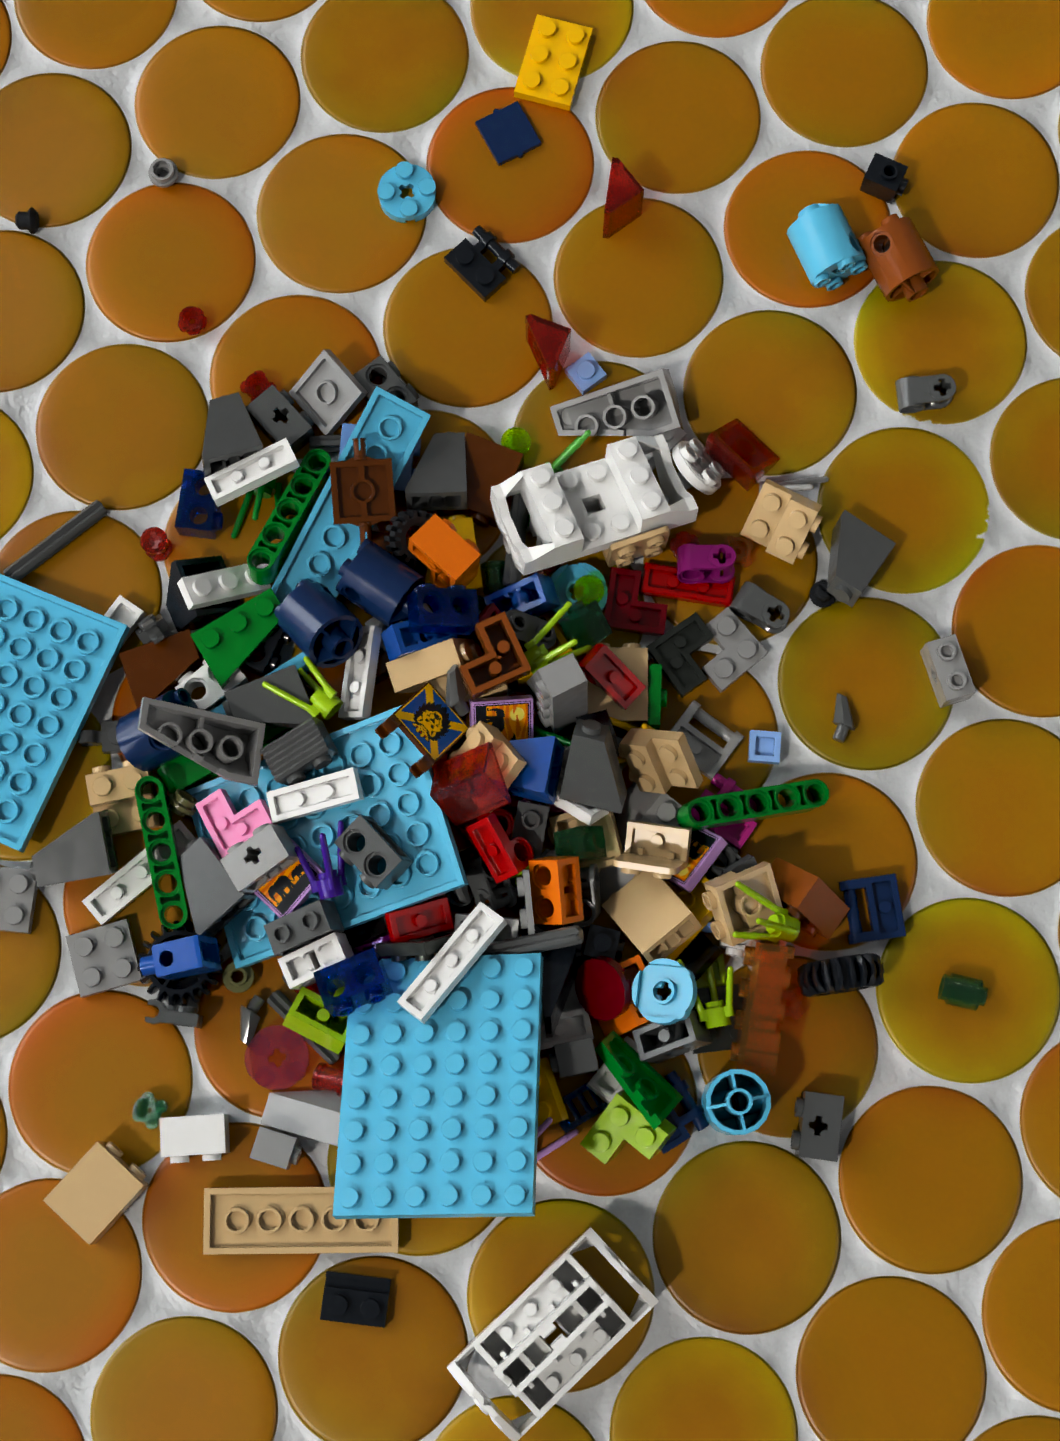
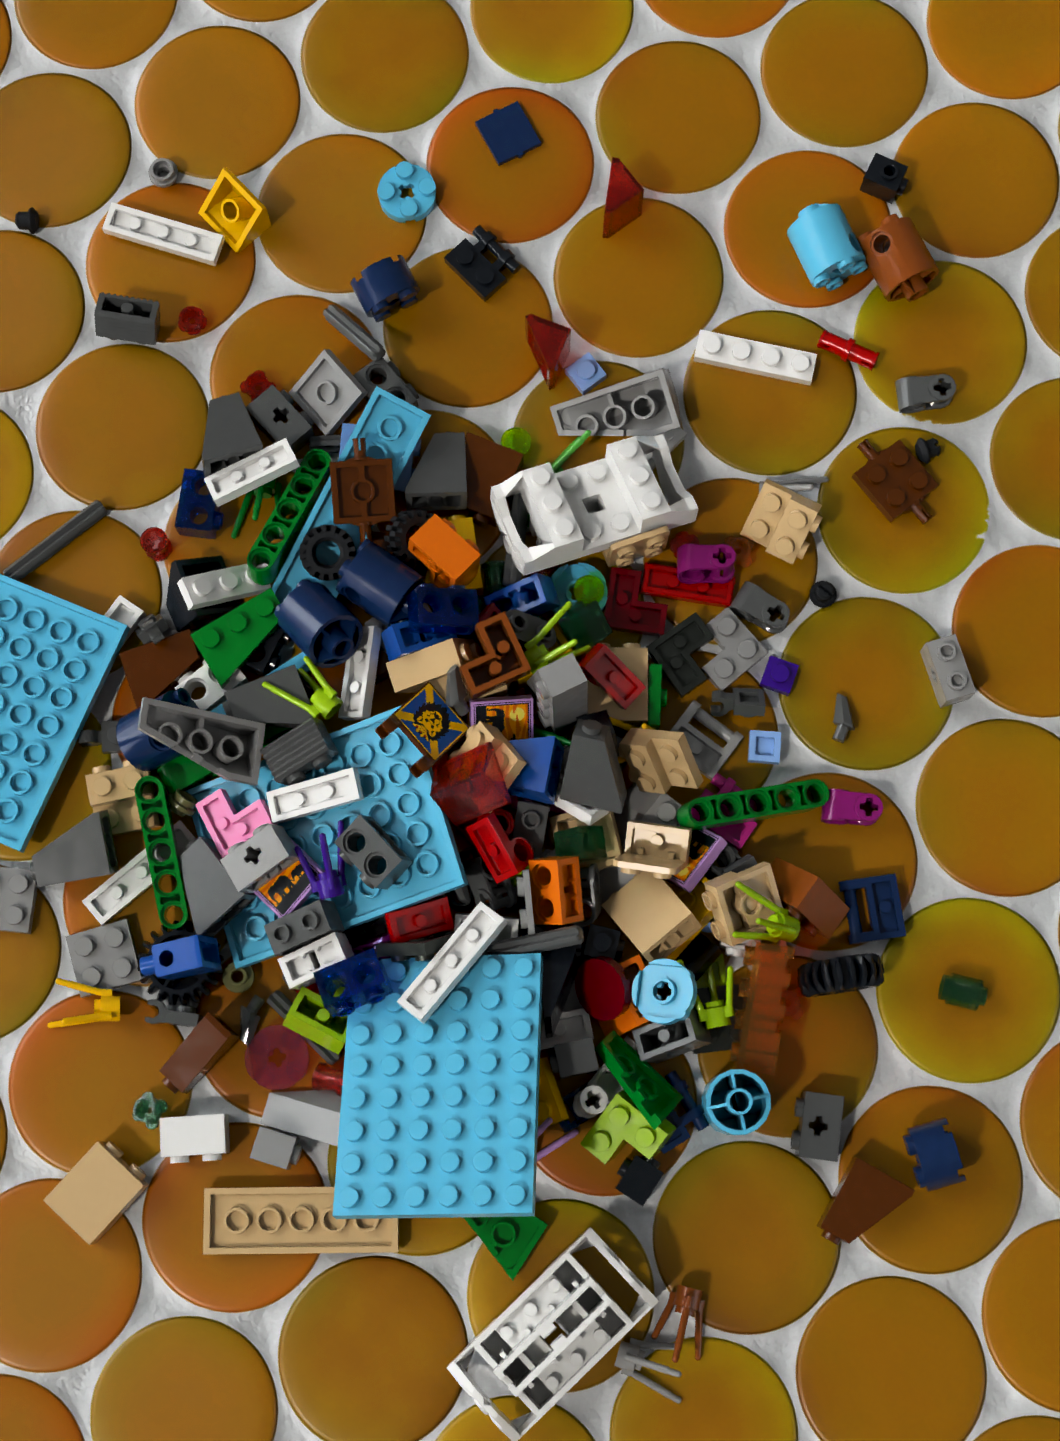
black plate [320,1271,392,1328] -> none
yellow plate [514,14,593,111] -> none
white tile [672,438,725,495] -> none
clear red slope [705,418,780,492] -> none
dark grey slope [826,510,896,608] -> none
none -> yellow plant [47,978,120,1028]
none -> dark grey brick [94,292,160,345]
none -> white plate [102,202,225,266]
none -> reddish brown slope [159,1012,240,1094]
none -> yellow slope [198,167,271,253]
none -> black tyre [299,525,356,581]
none -> dark grey axle [323,304,386,362]
none -> dark blue brick [350,255,420,322]
none -> green wing [464,1216,548,1281]
none -> white bush [572,1085,608,1119]
none -> light grey plant [614,1337,682,1404]
none -> black brick [615,1155,664,1206]
none -> dark orange plant [651,1285,705,1363]
none -> white plate [693,329,817,386]
none -> dark grey plate [710,688,766,717]
none -> dark purple plate [759,655,799,696]
none -> red pin [817,330,880,371]
none -> reddish brown slope [817,1157,915,1245]
none -> magenta piece [821,789,883,826]
none -> reddish brown plate [852,439,938,525]
none -> dark blue brick [902,1117,966,1192]
none -> black piece [915,438,941,464]

